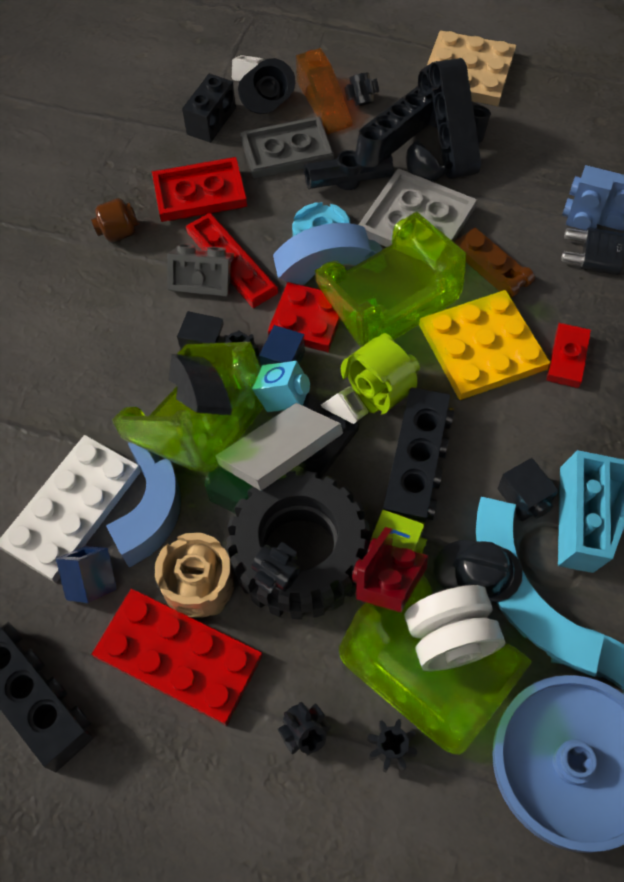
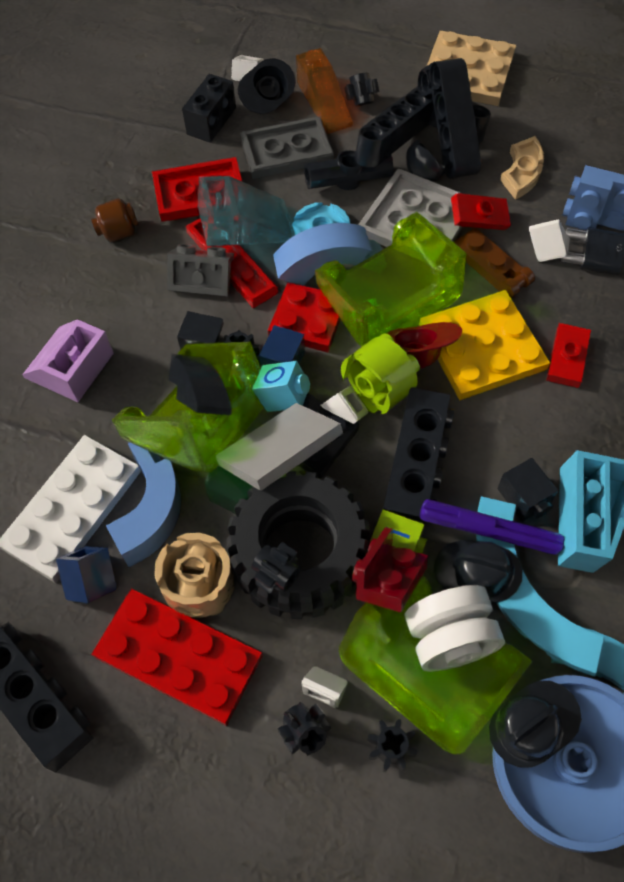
none -> lavender slope [22,319,114,402]
none -> clear light blue slope [198,176,295,246]
none -> white slope [301,666,348,708]
none -> dark red piece [386,322,463,368]
none -> dark purple axle [420,499,564,555]
none -> red plate [451,193,511,230]
none -> black piece [489,681,582,768]
none -> tan tile [500,136,544,200]
none -> white slope [529,219,570,262]

